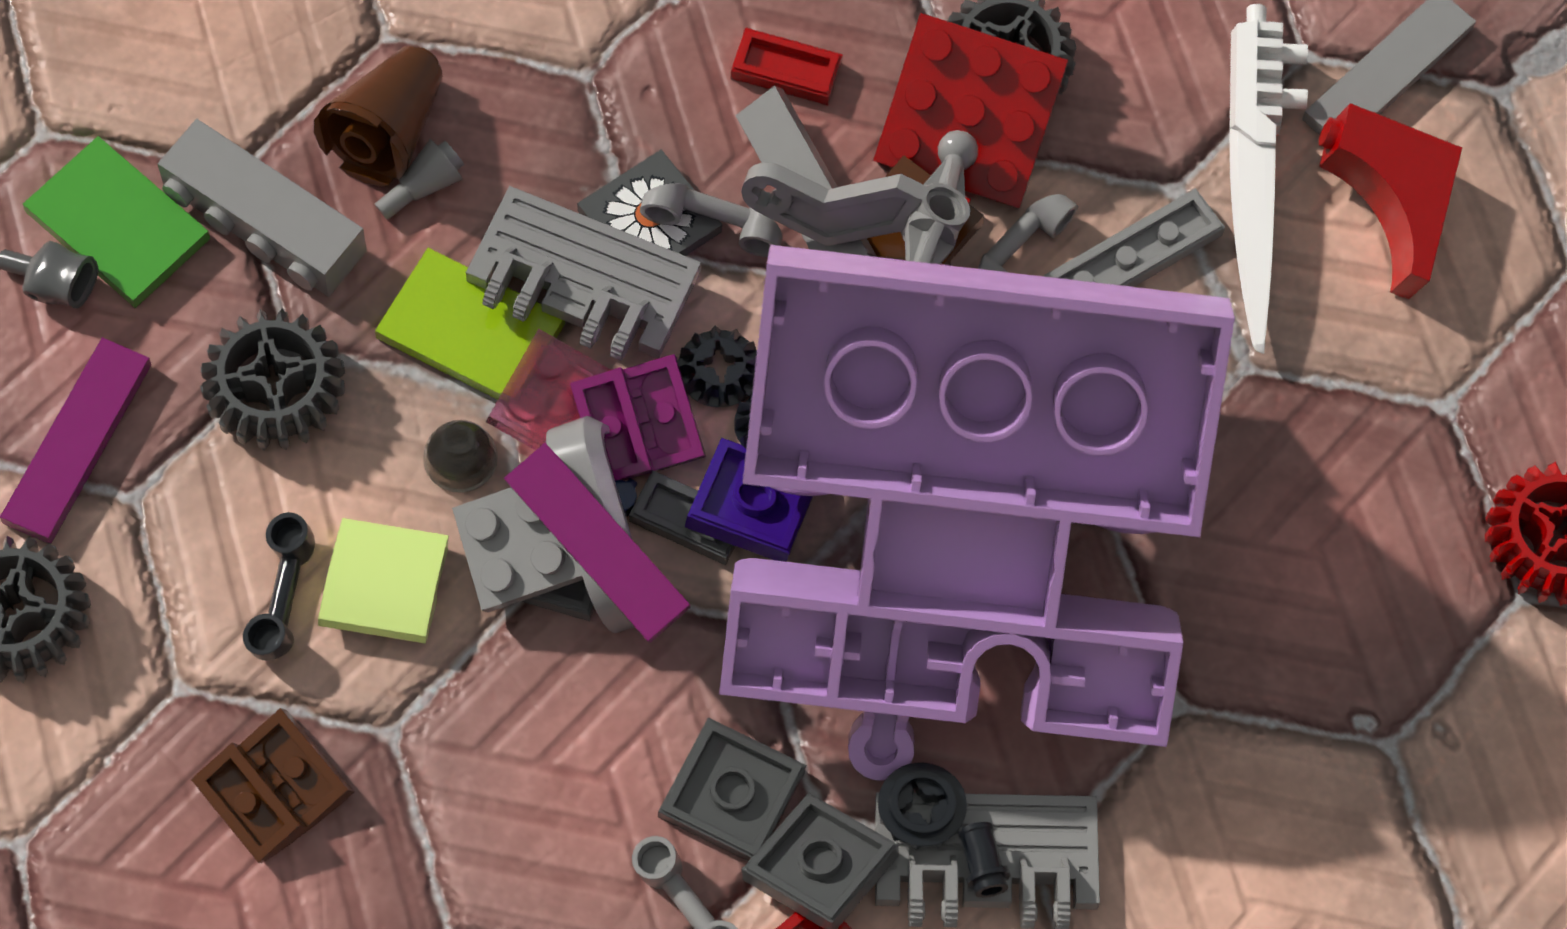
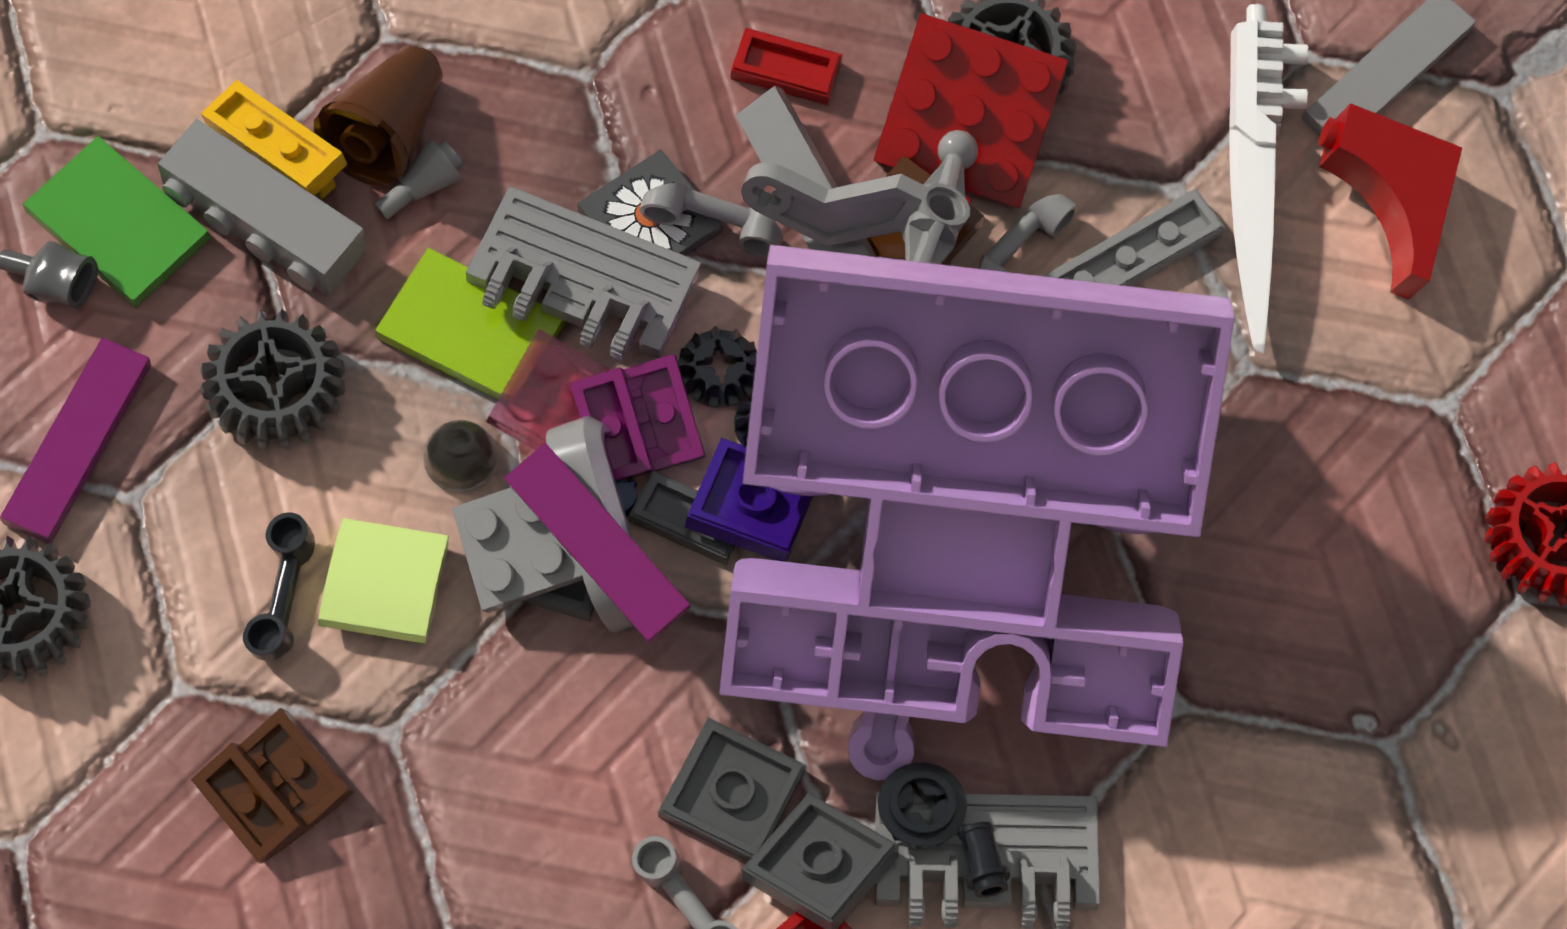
none -> yellow hinge [200,80,347,199]

